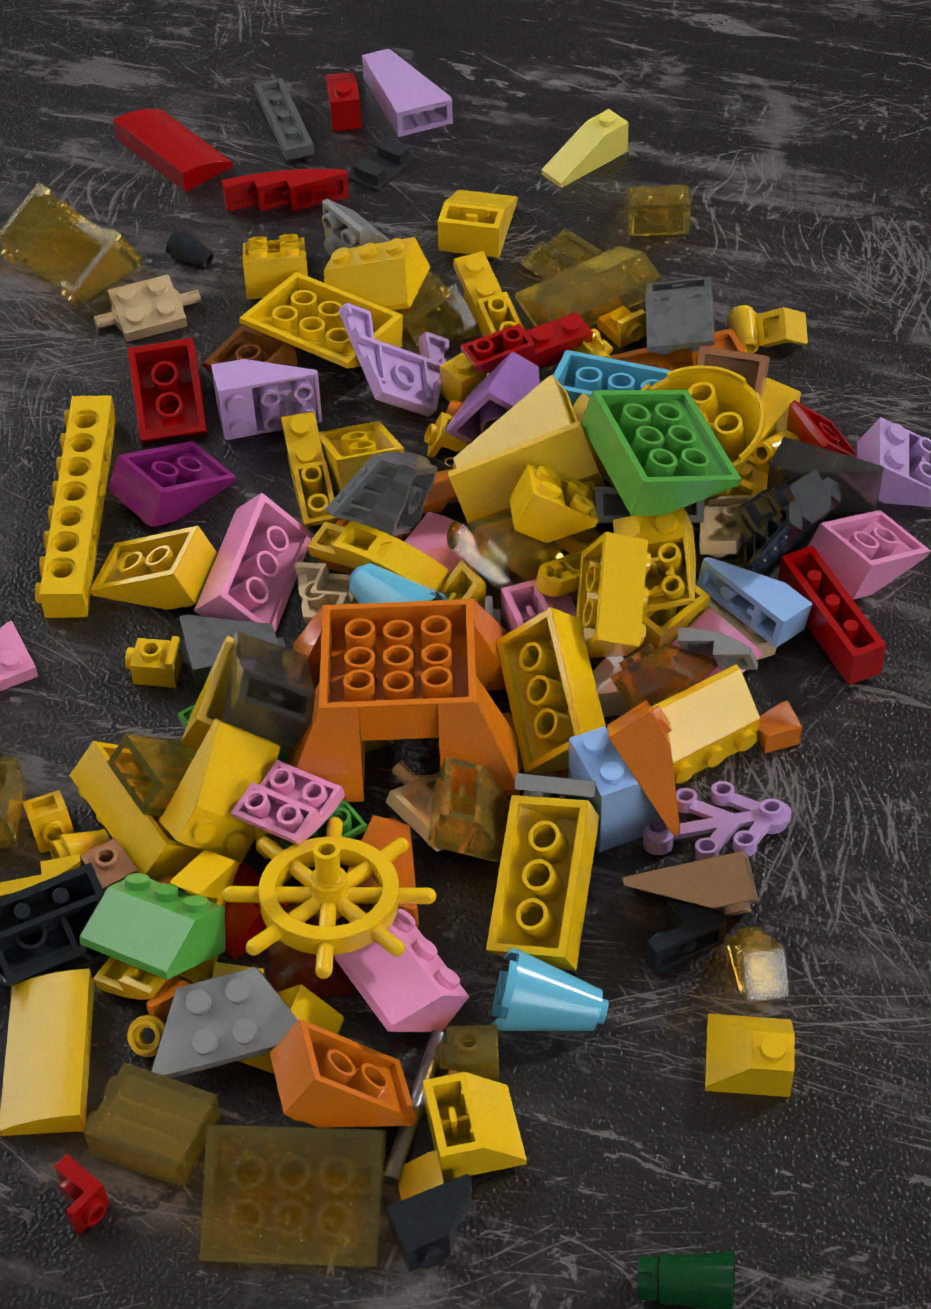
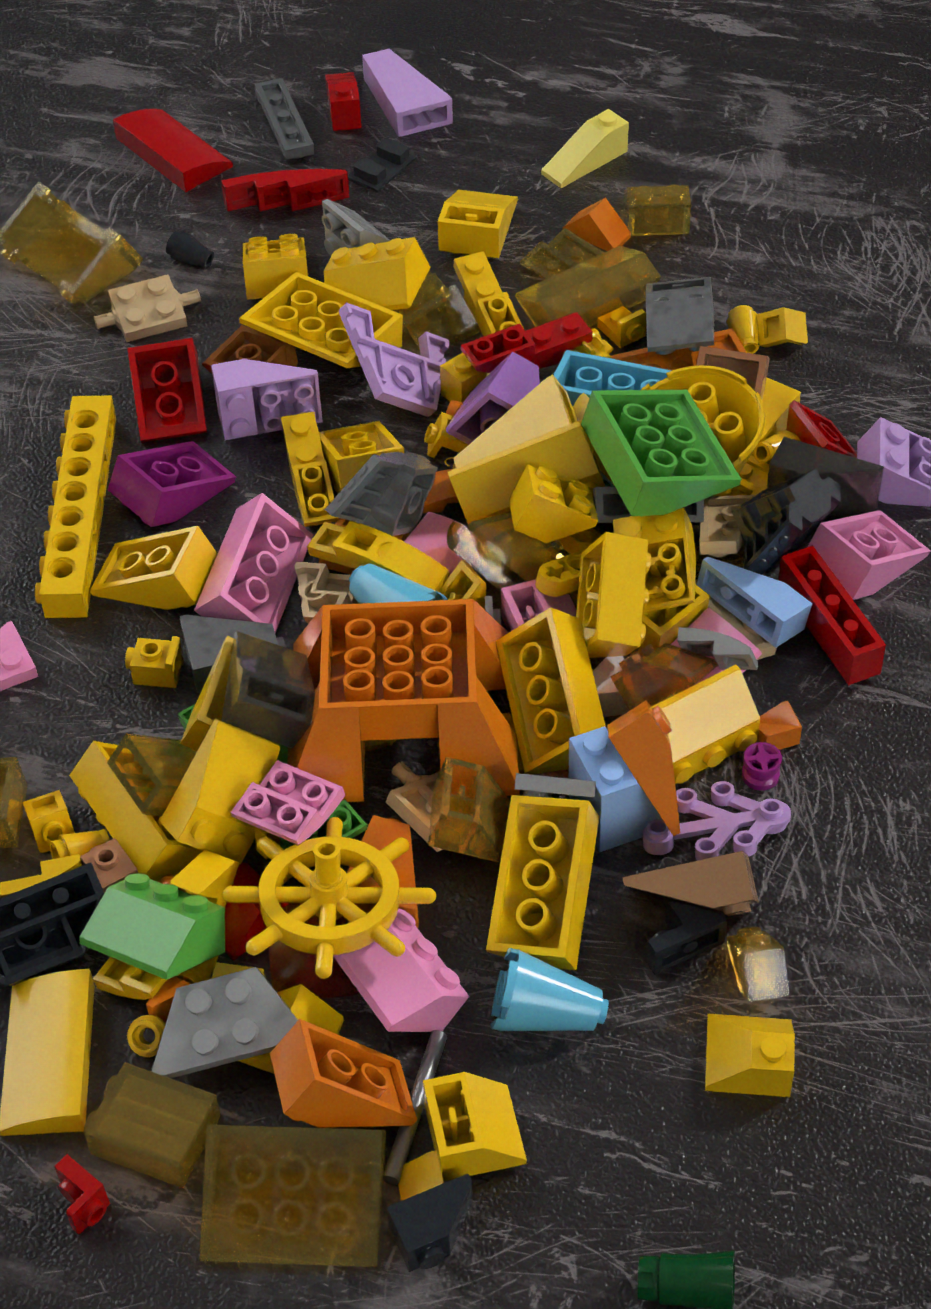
clear yellow brick [439,1025,499,1082] -> none
none -> orange slope [563,197,631,254]
none -> magenta wheel [742,742,782,791]

